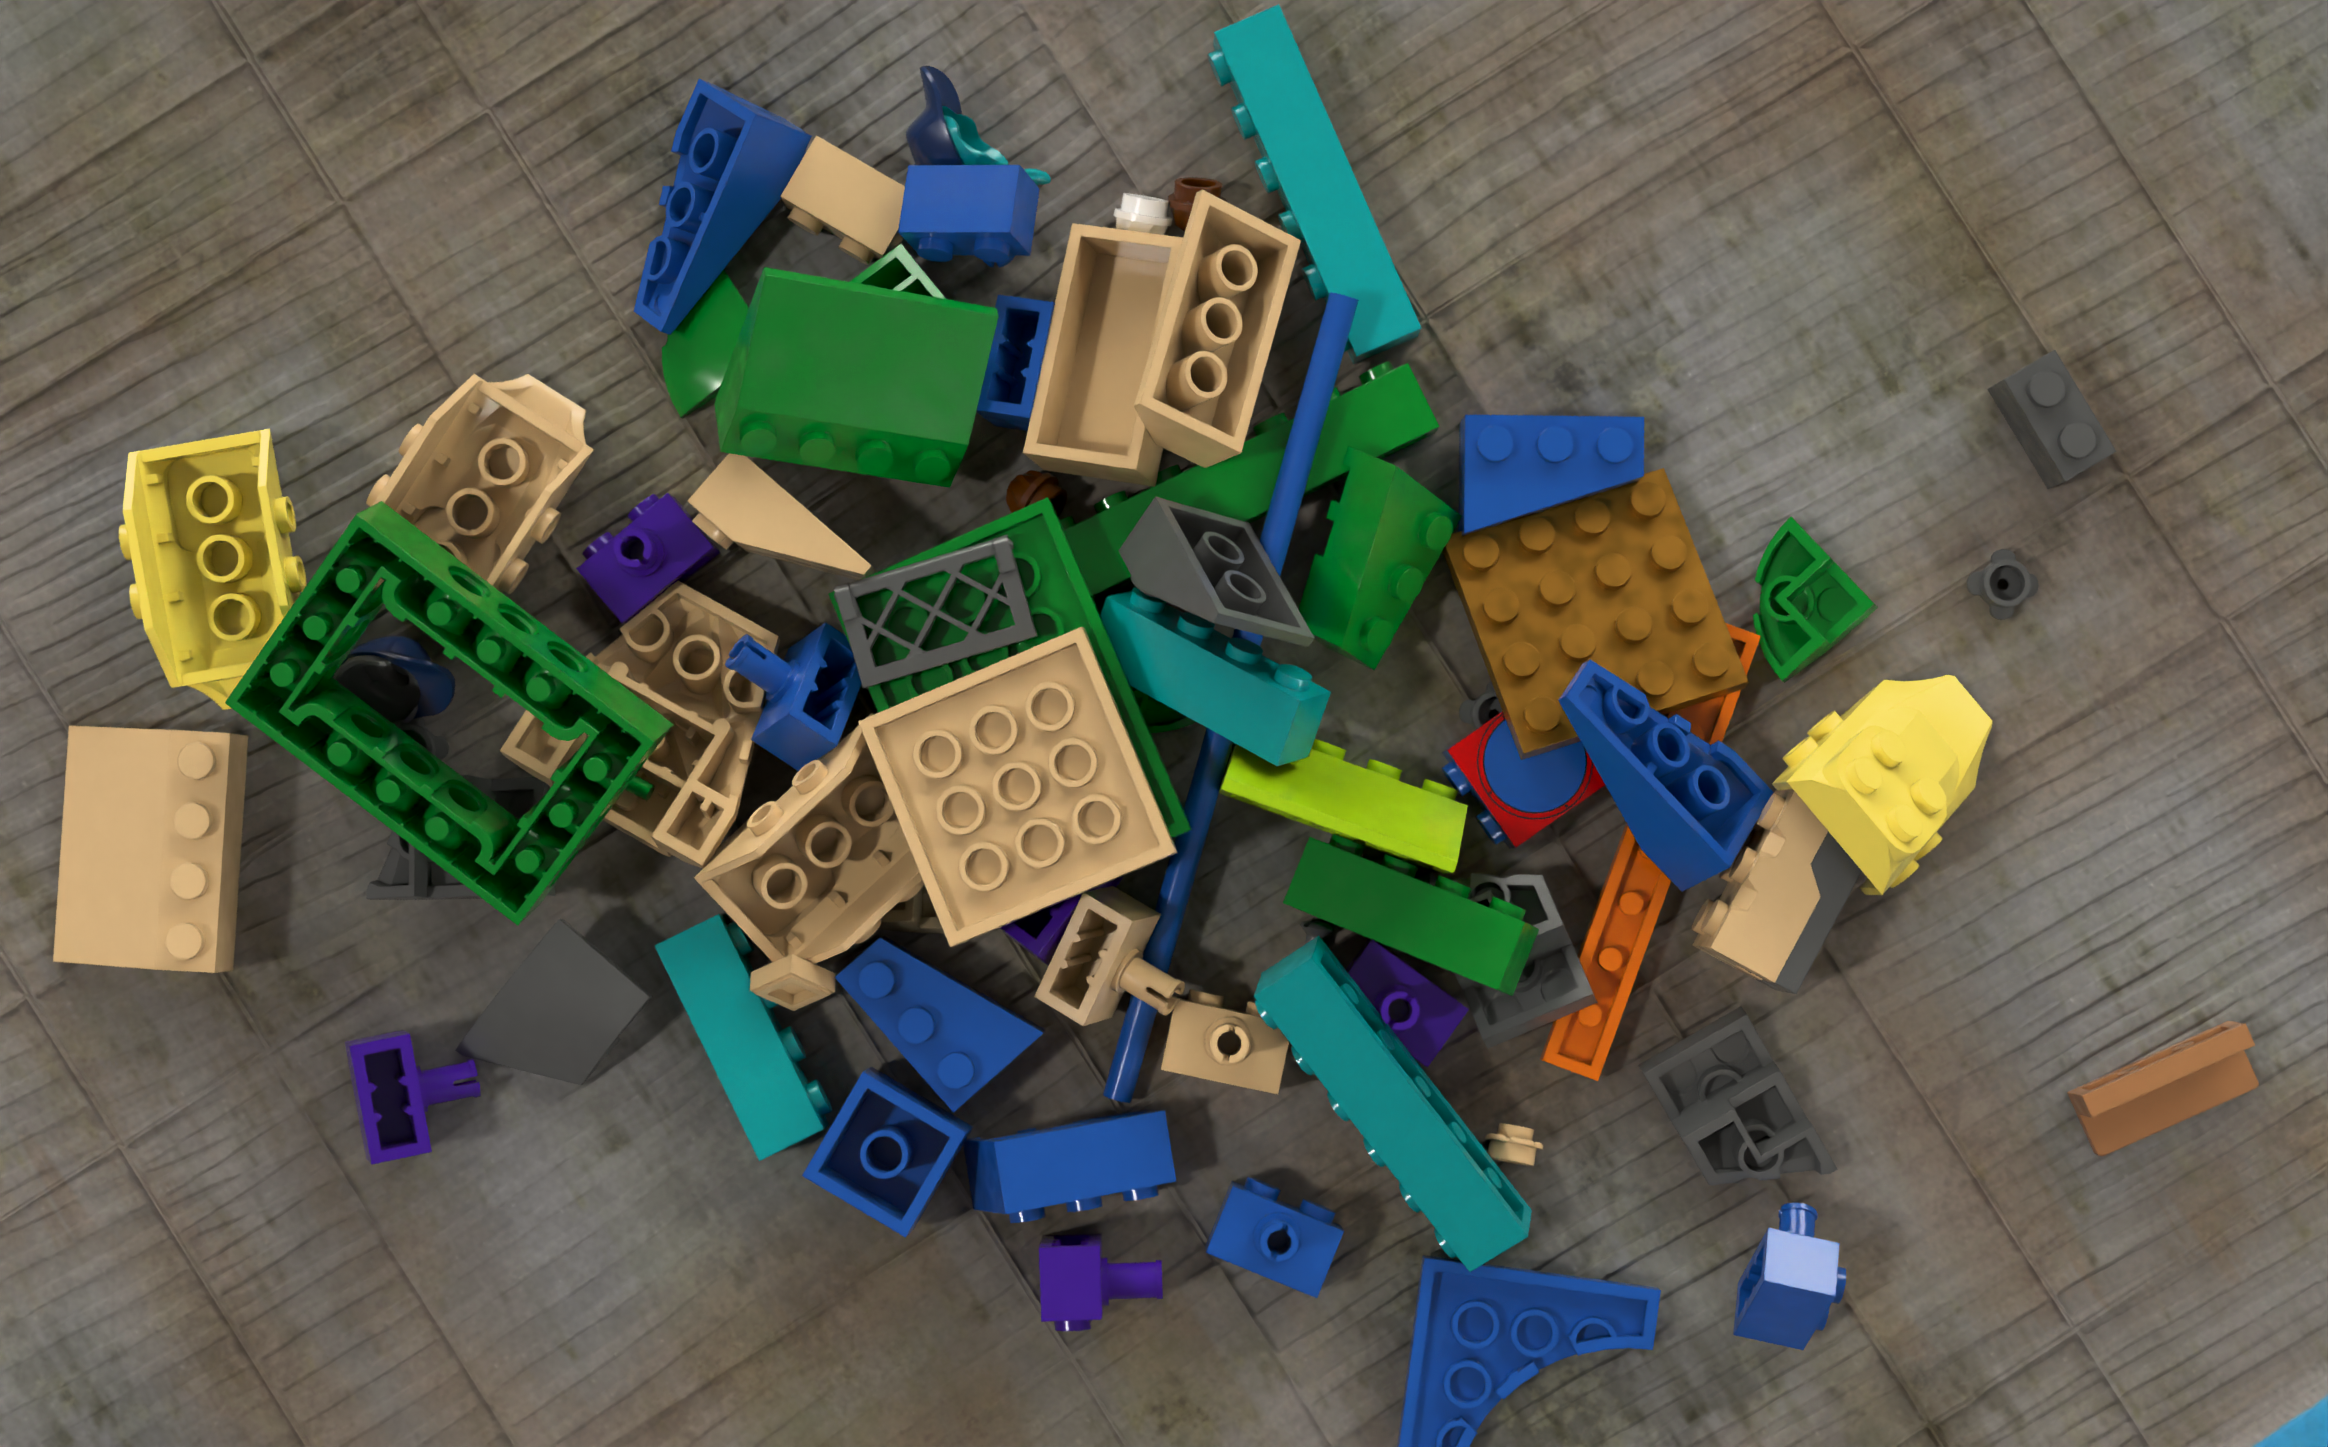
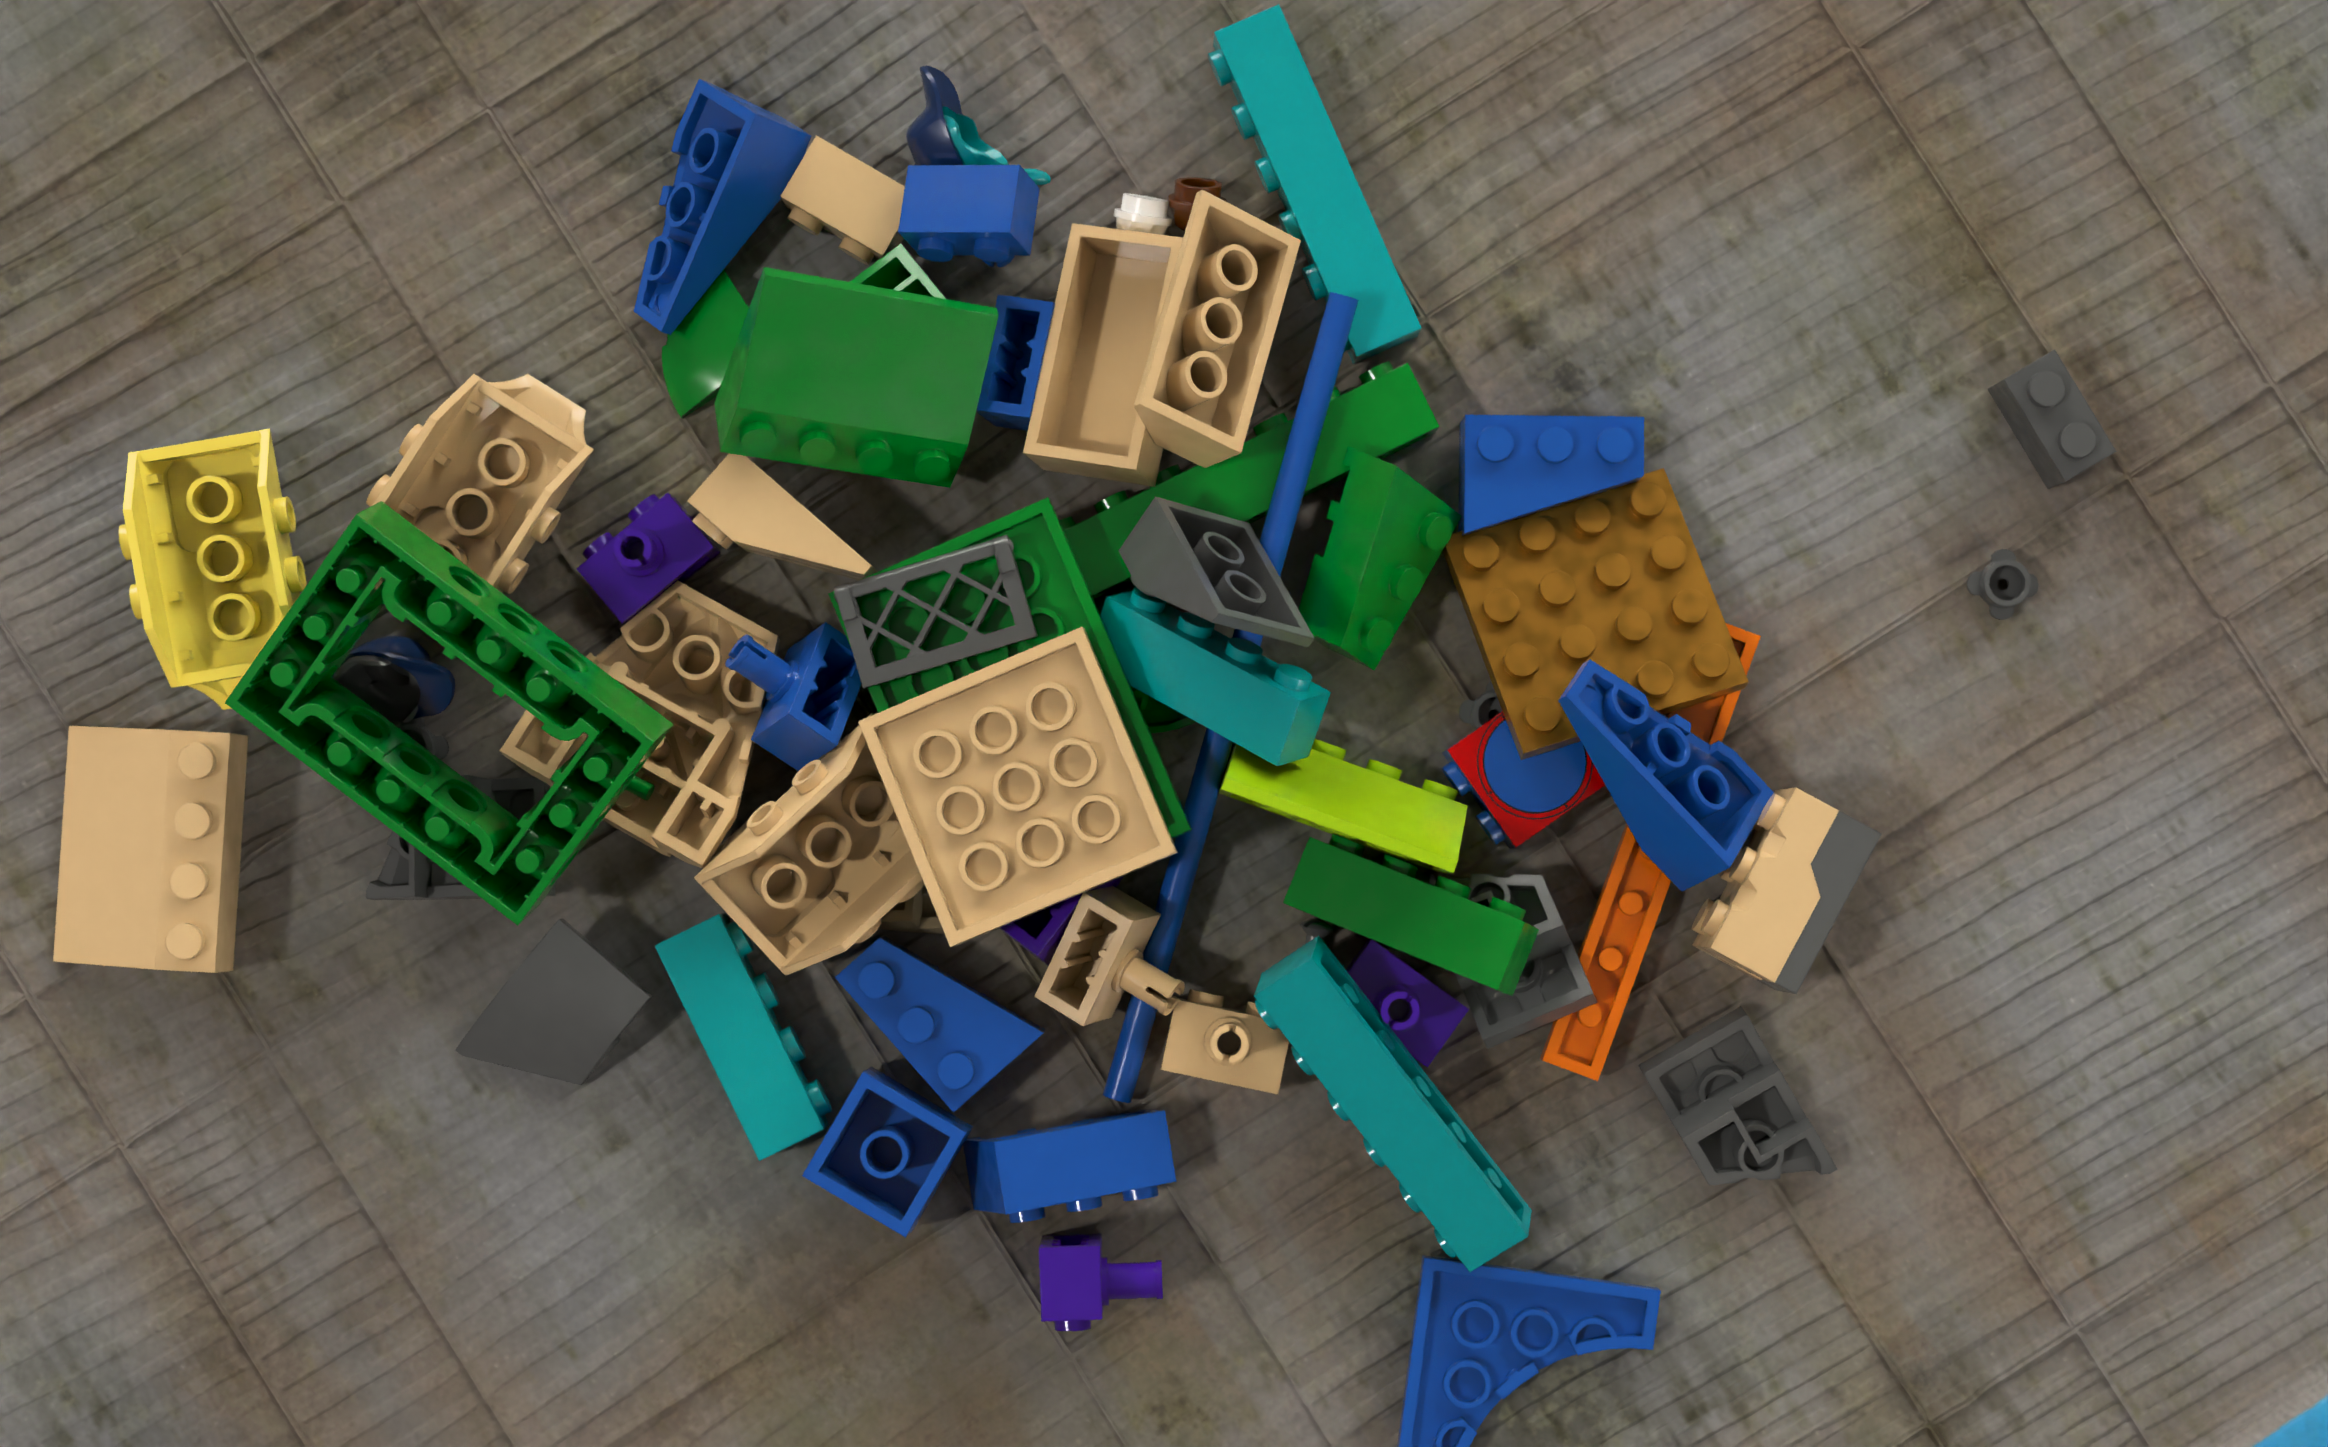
dark purple brick [345,1030,481,1165] -> none
tan tile [750,954,836,1011] -> none
reddish brown plate [1006,470,1067,517] -> none
blue brick [1205,1176,1344,1298] -> none
tan plate [1485,1123,1543,1166] -> none
blue brick [1733,1202,1846,1350] -> none
green brick [1753,517,1878,683] -> none
light yellow slope [1772,675,1992,895] -> none
medium nougat panel [2067,1021,2259,1156] -> none

